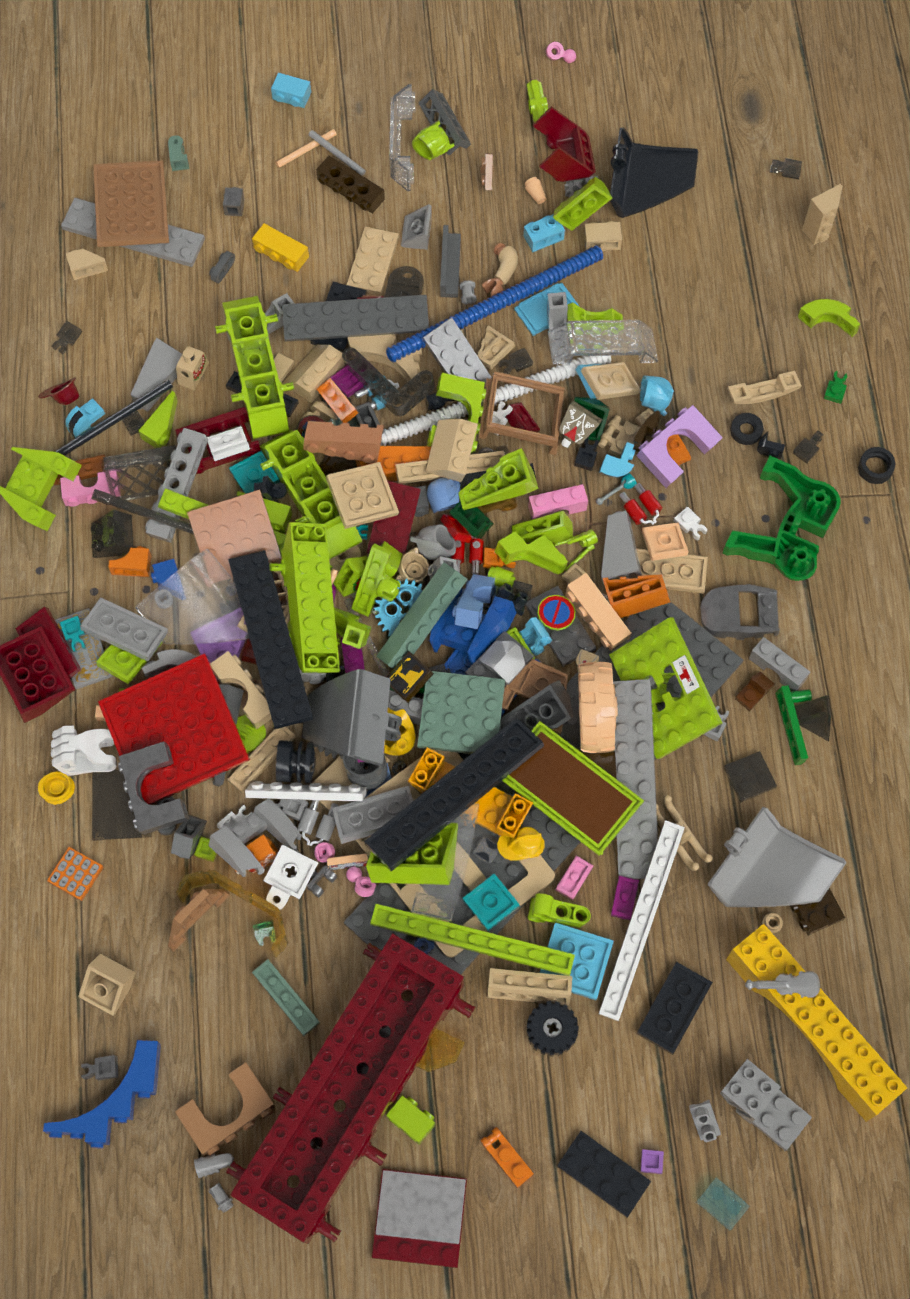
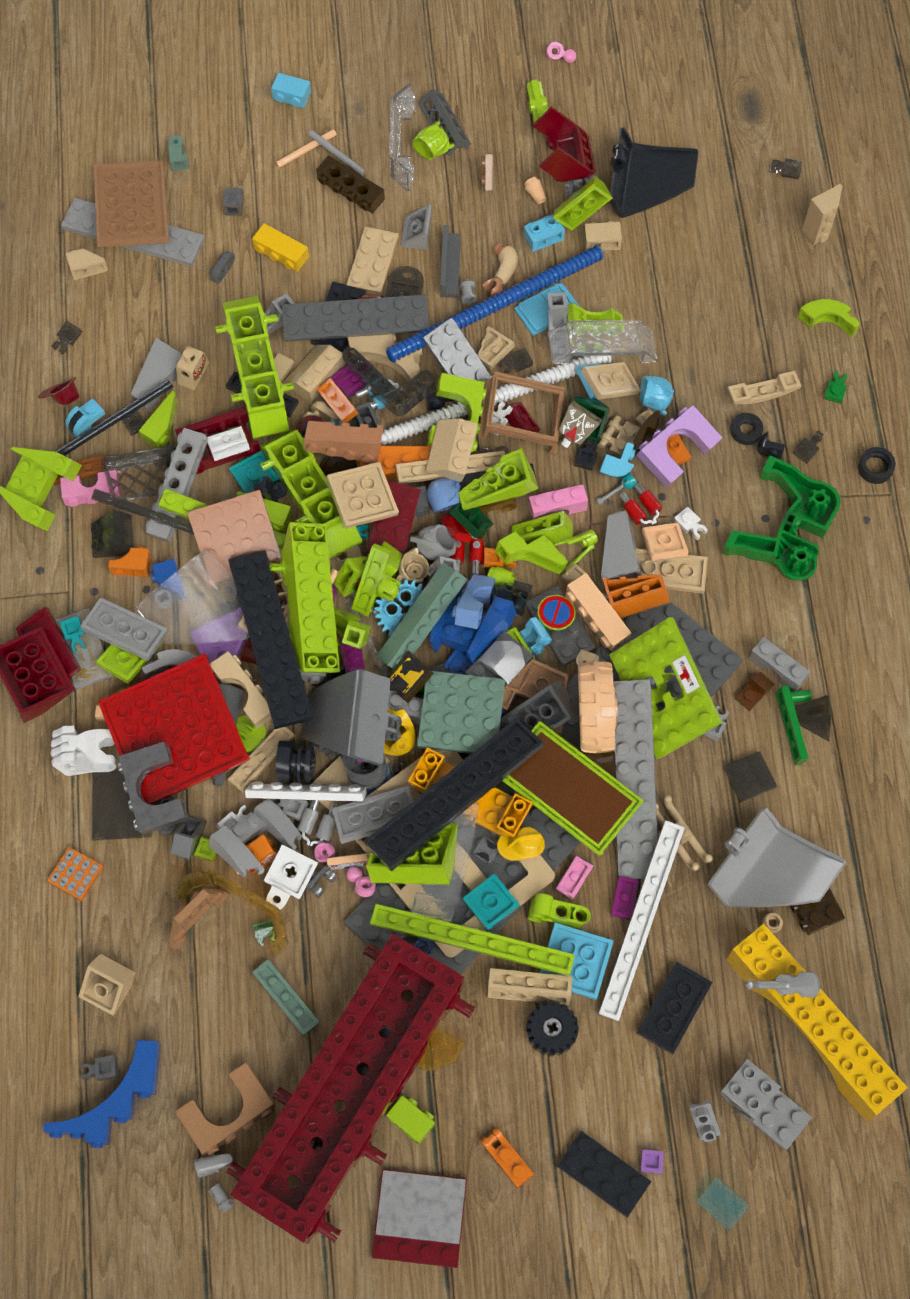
yellow piece [38,771,75,805] -> none
flat silver slope [700,584,780,640] -> none

